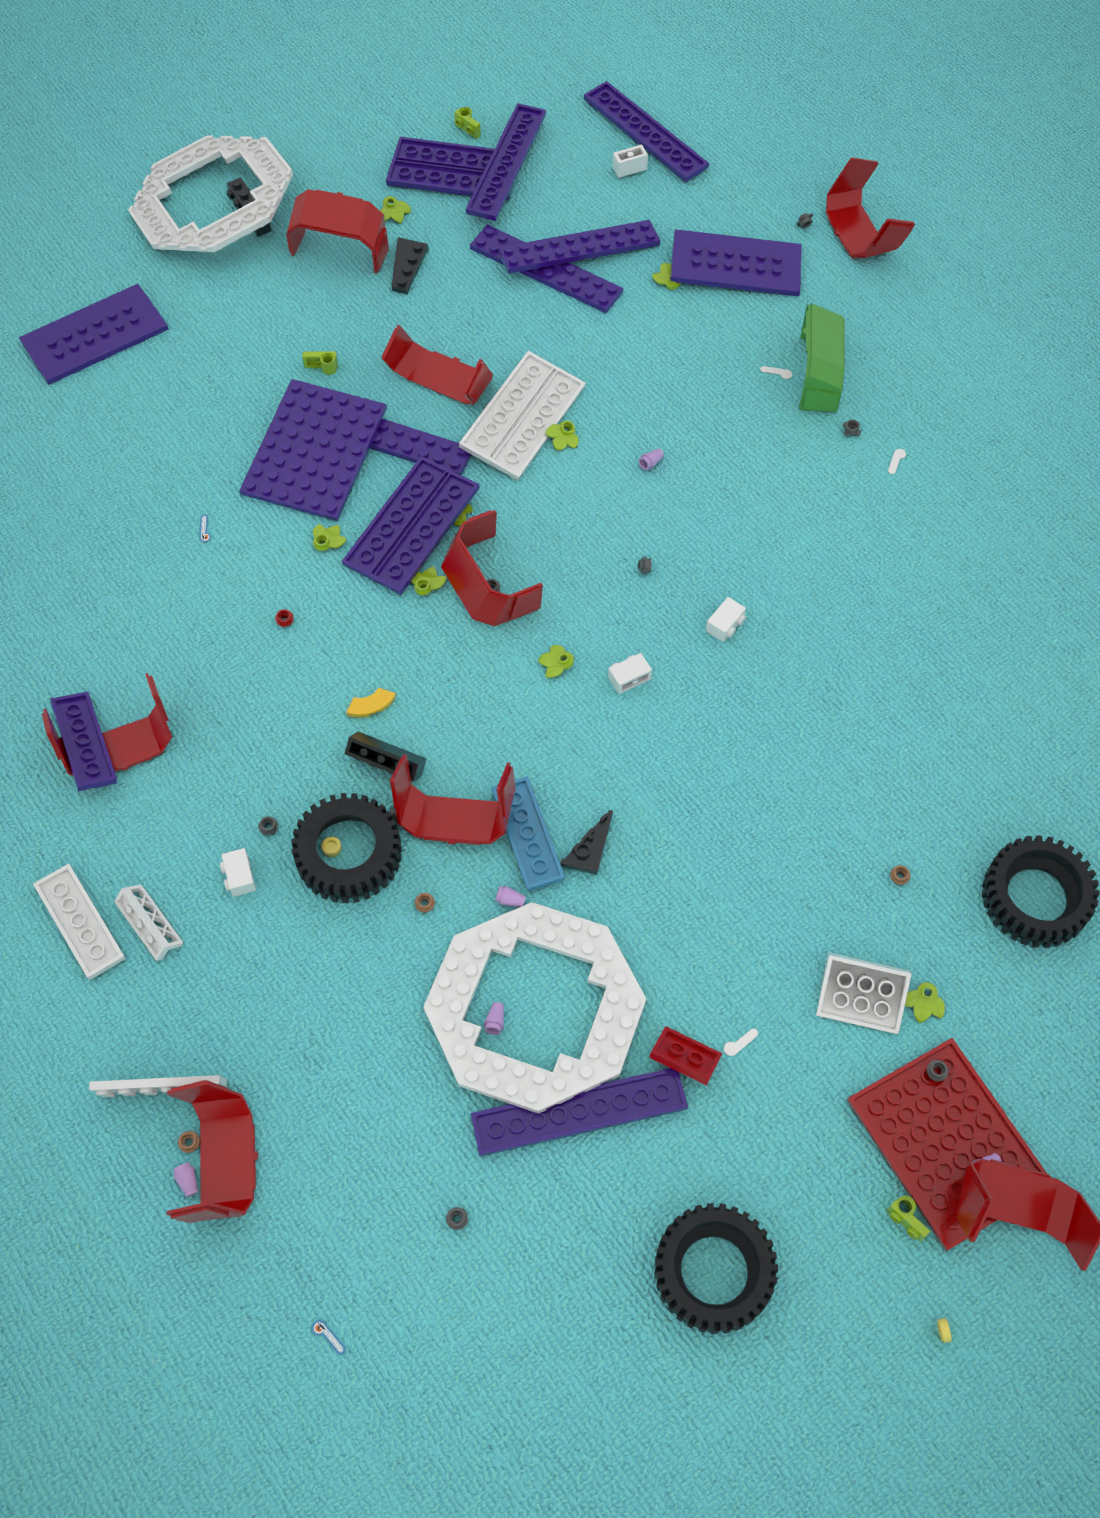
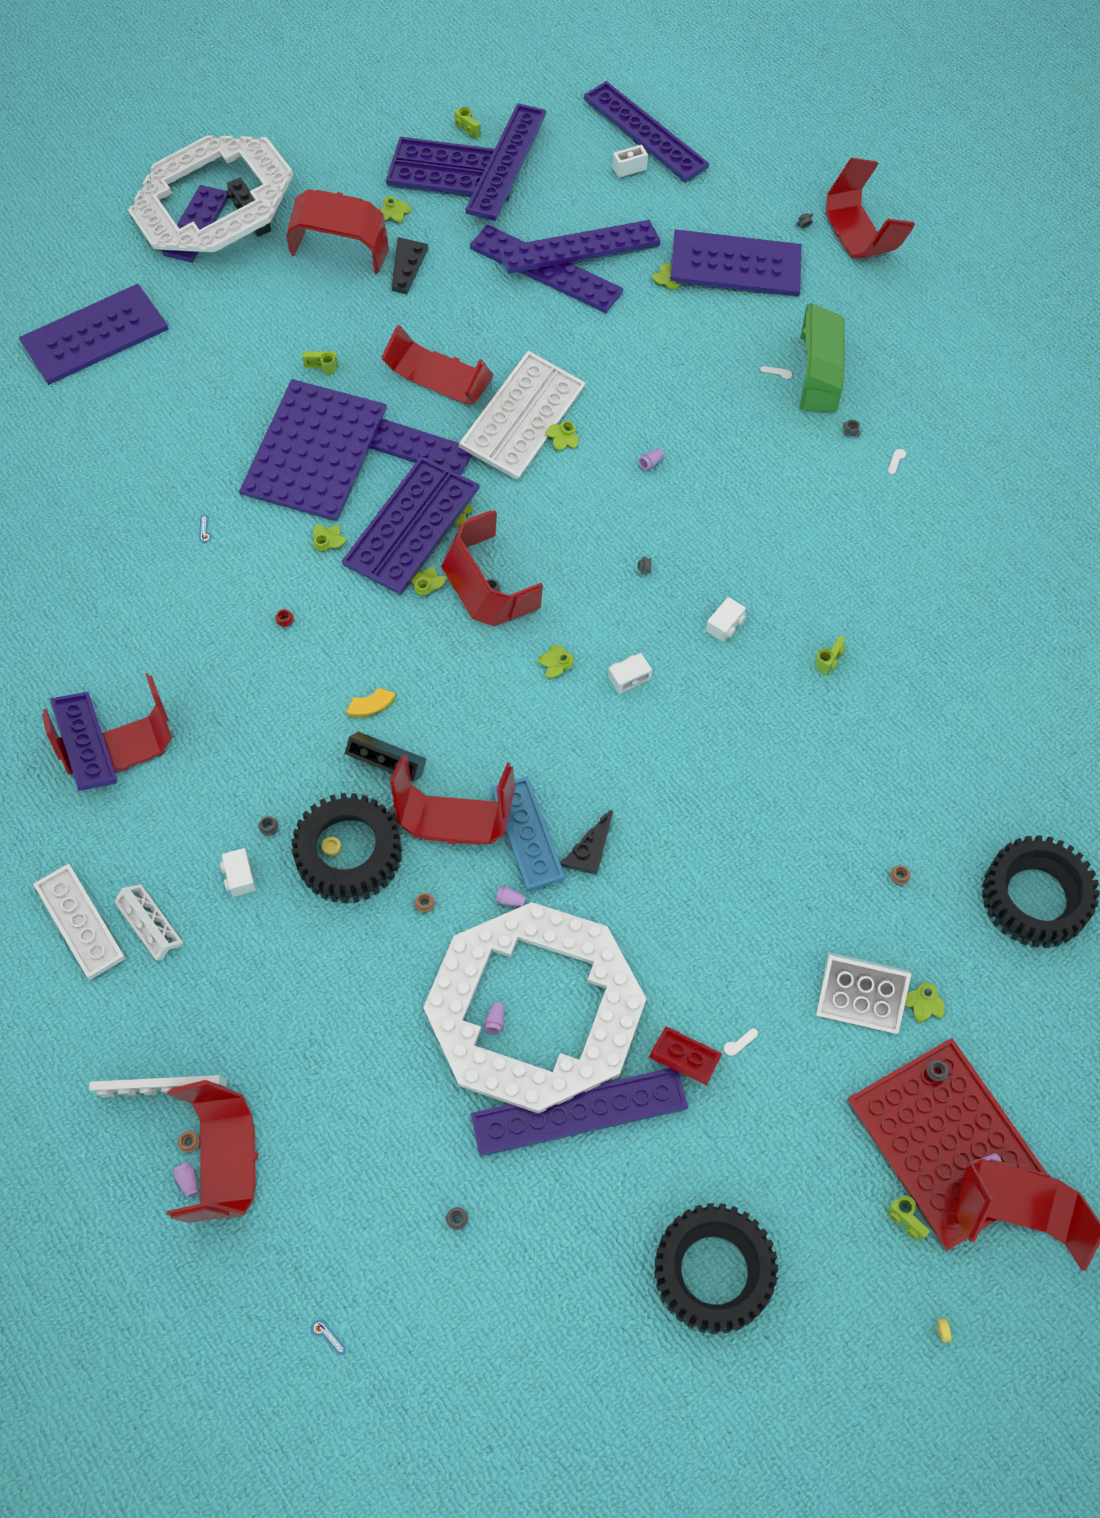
none -> dark purple plate [162,185,229,263]
none -> lime plate [815,635,846,675]

